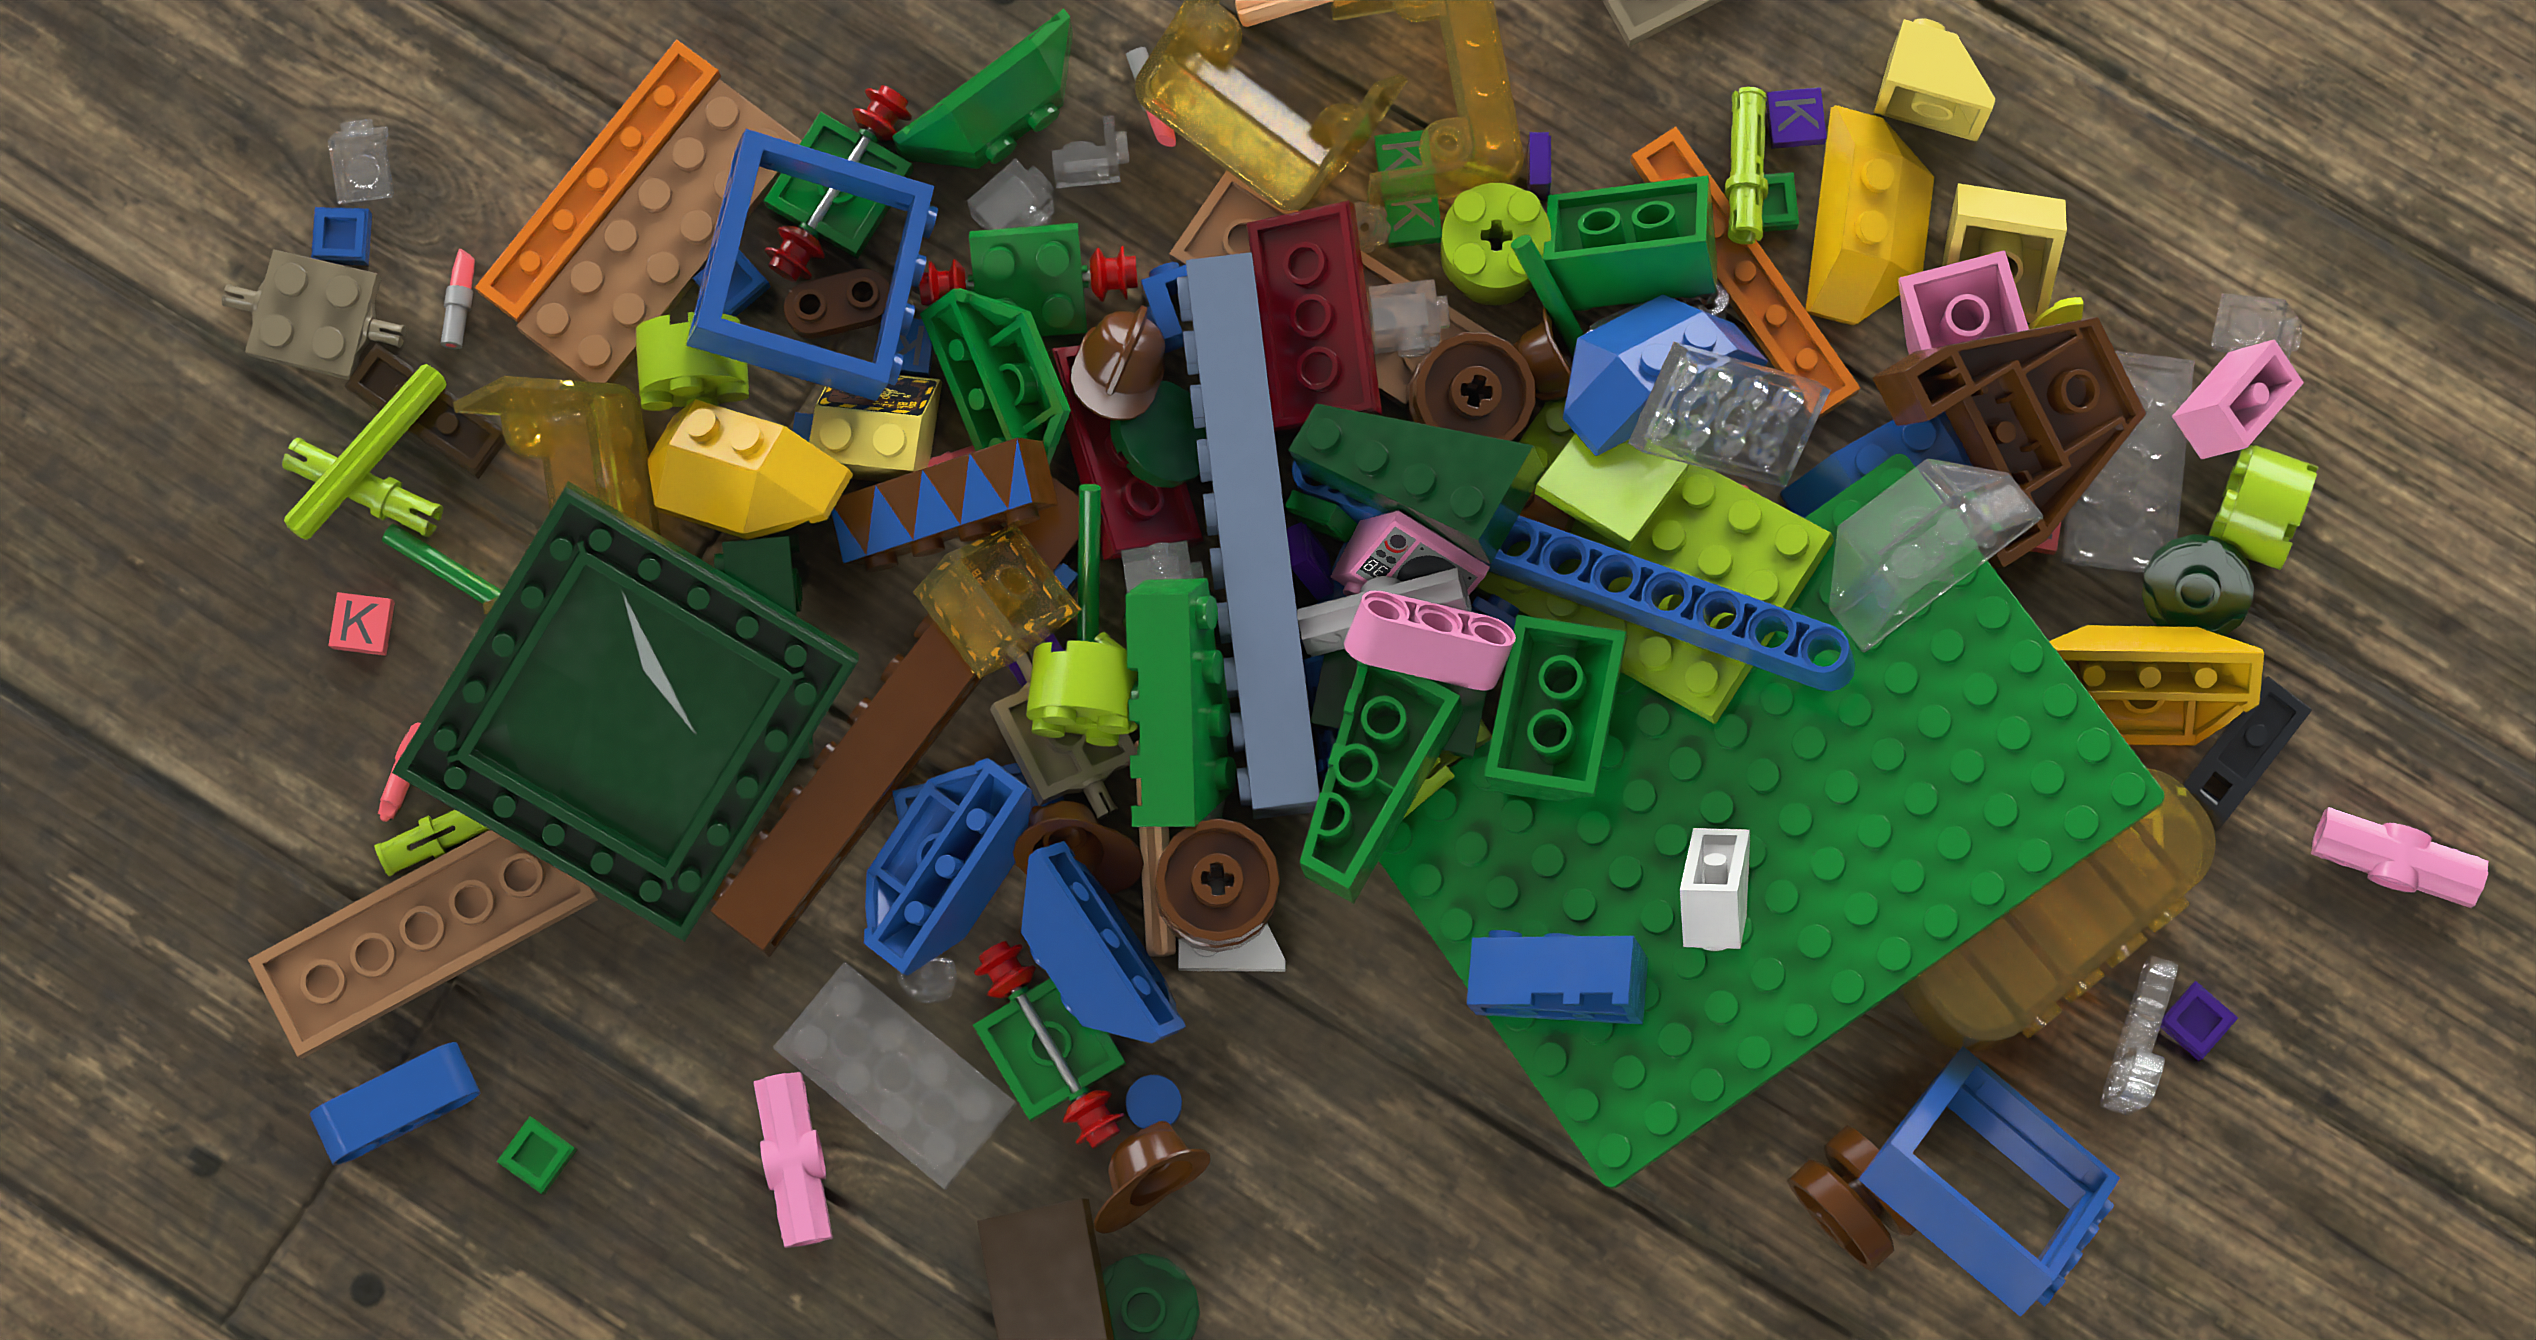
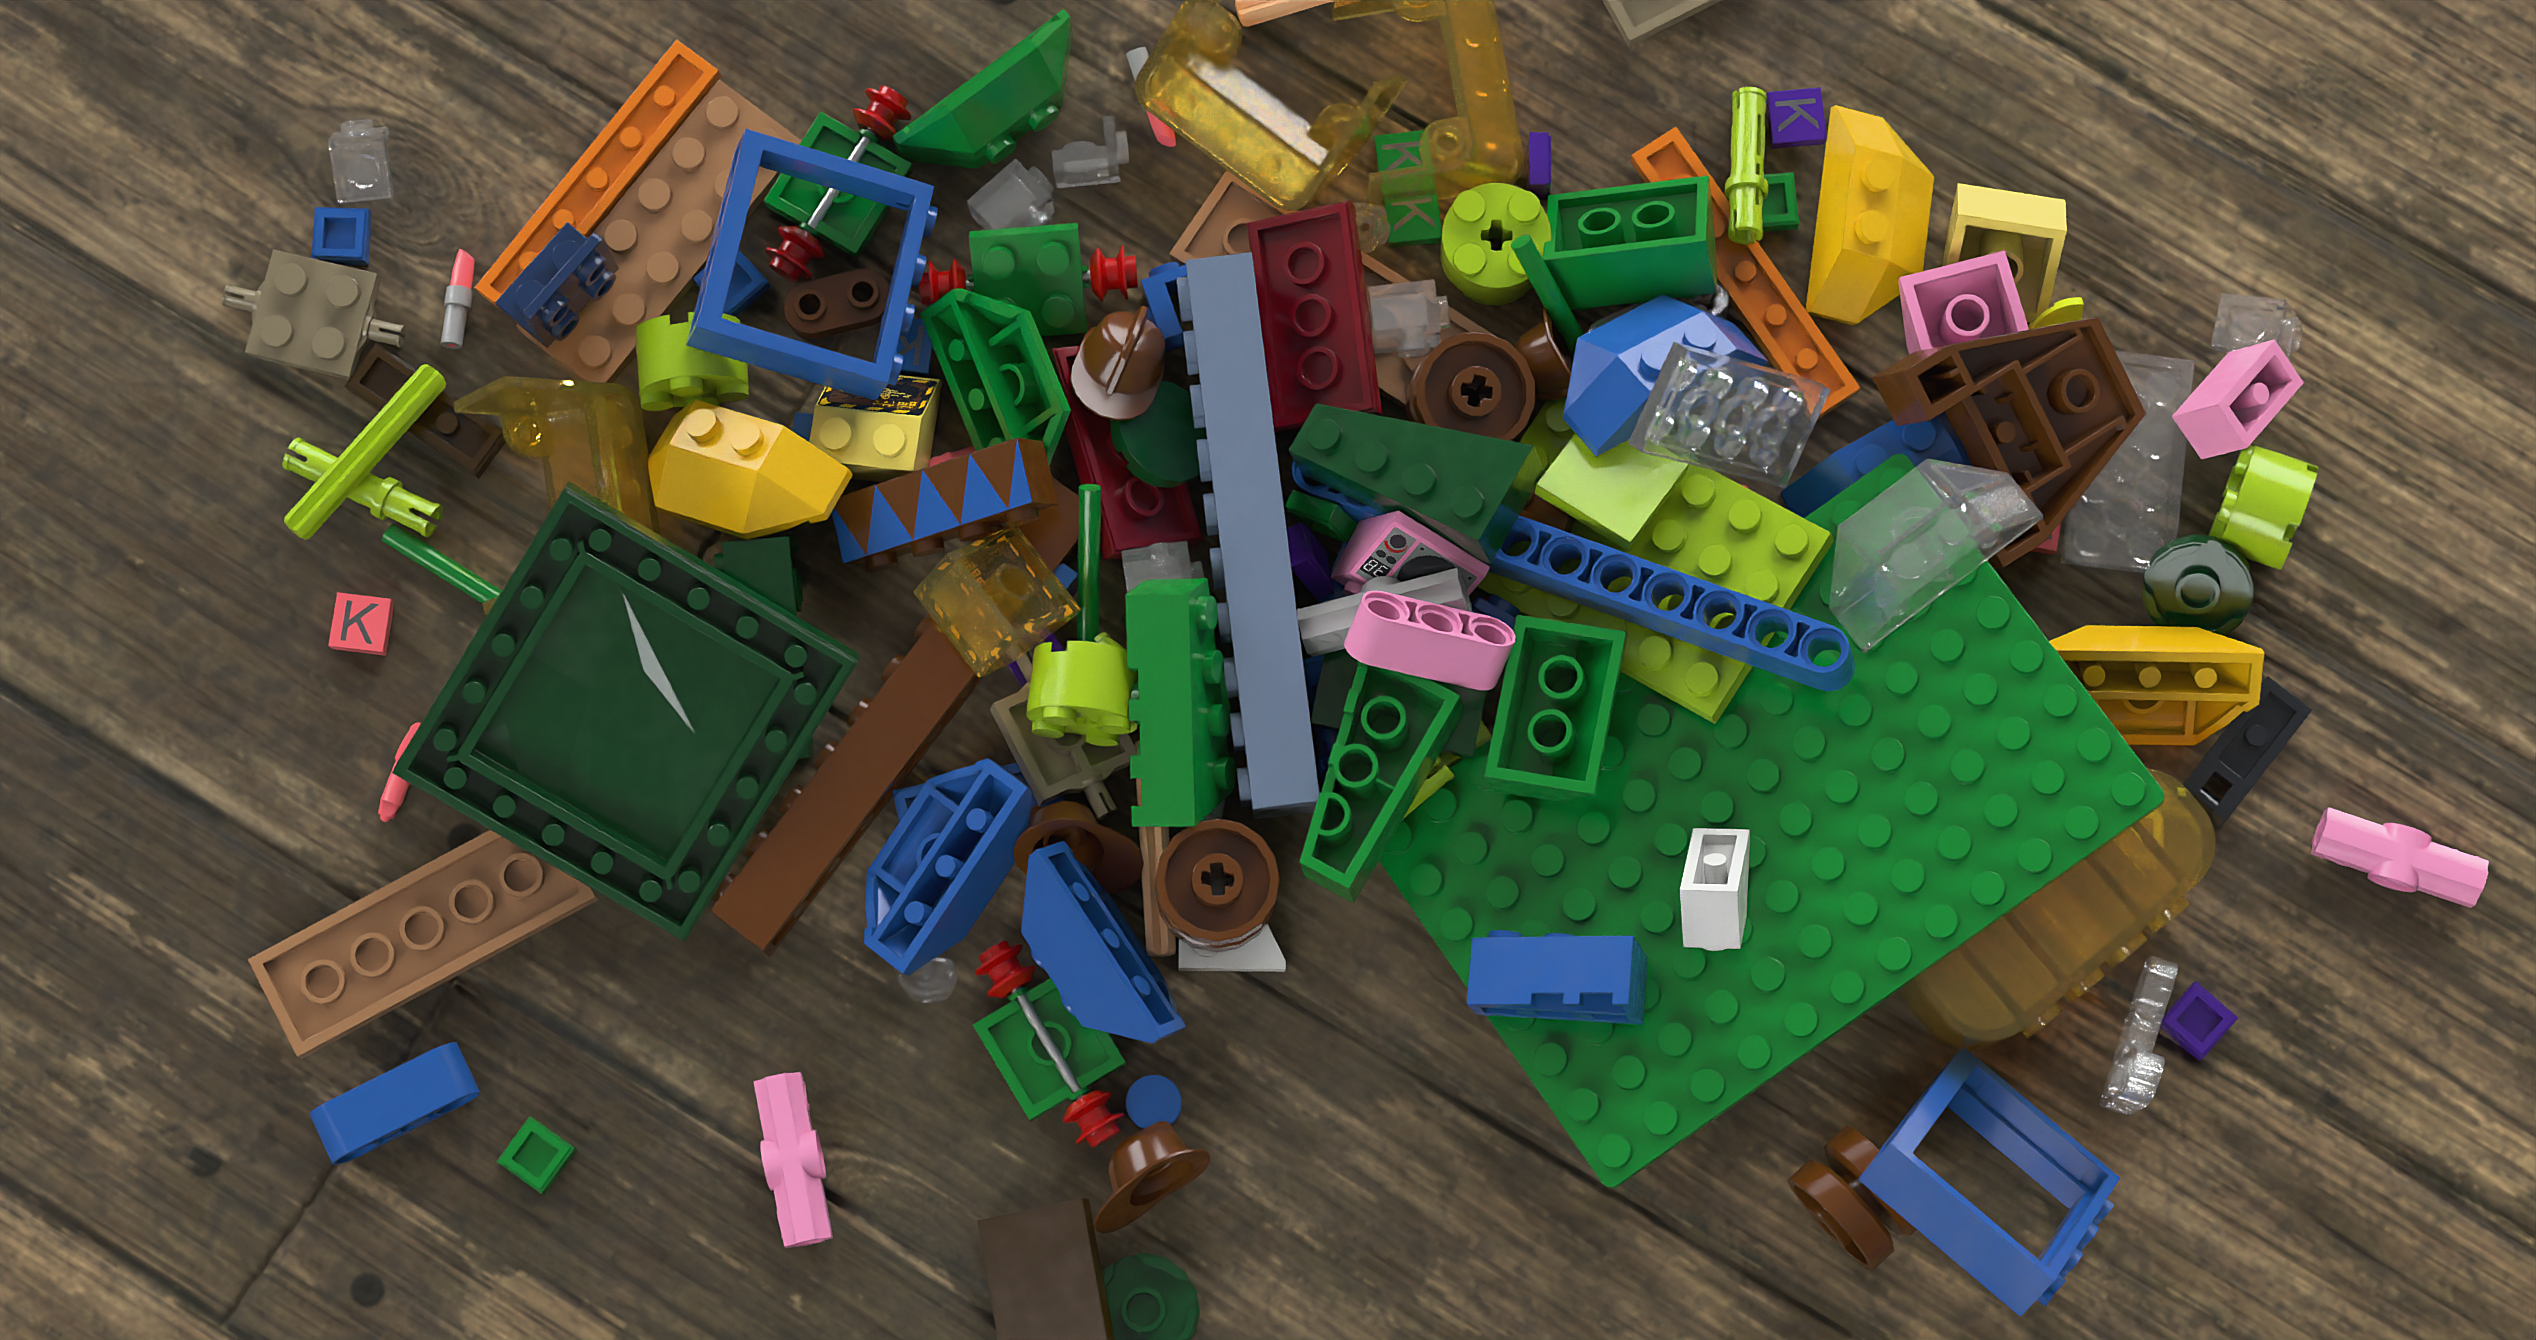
lime pin [374,810,490,876] -> none
clear plate [773,962,1017,1191] -> none
light yellow slope [1874,19,1995,142] -> none
none -> dark blue bracket [495,222,619,348]

